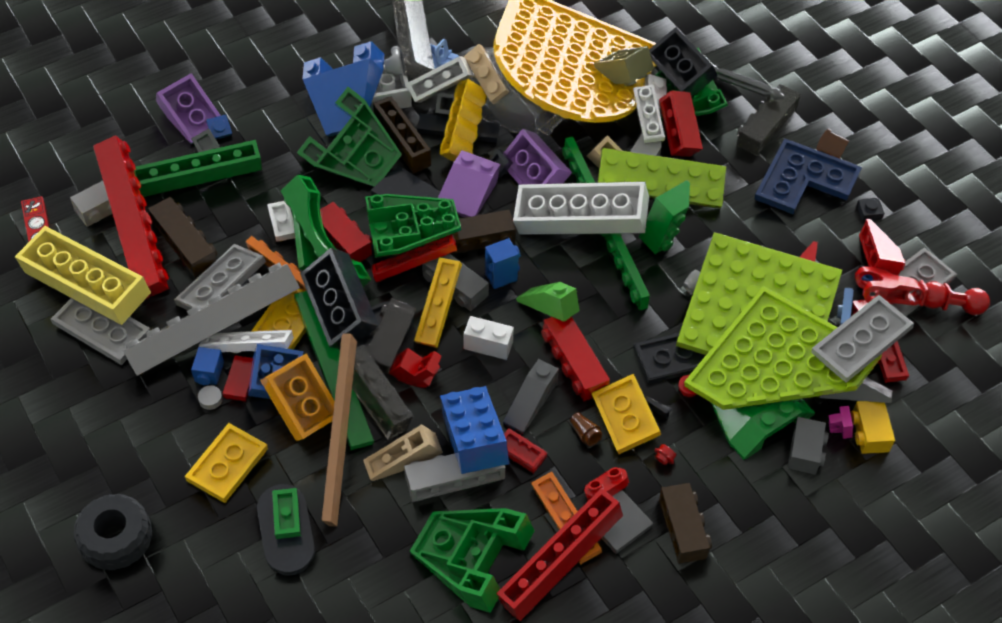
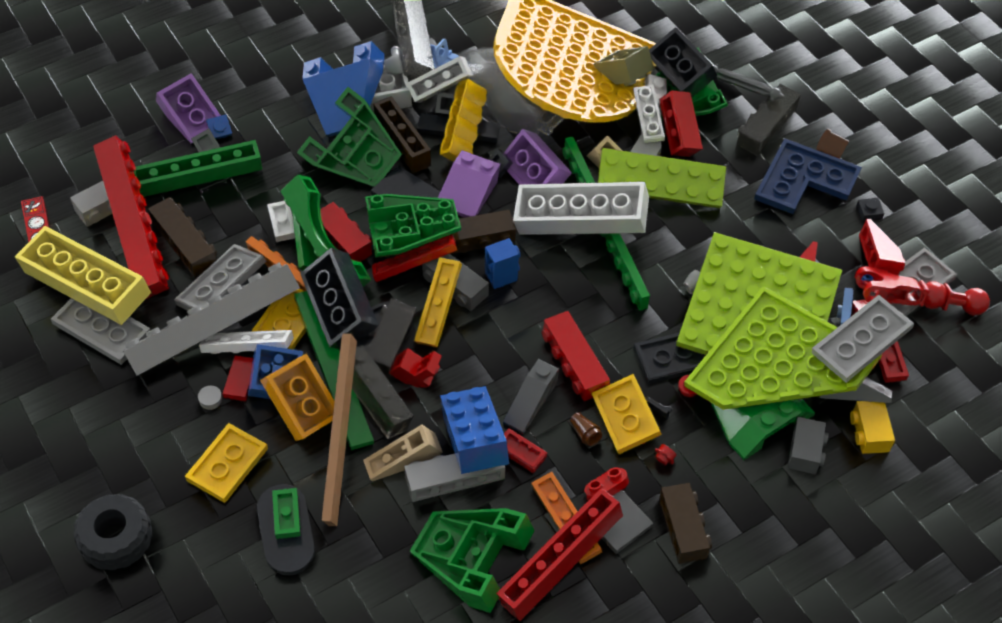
blue brick [191,347,224,385] -> none
tan plate [464,44,510,104] -> none
white brick [464,316,514,360] -> none
bright green slope [516,282,580,321] -> none
green slope [639,180,690,255] -> none
dark pink tile [829,406,853,439] -> none

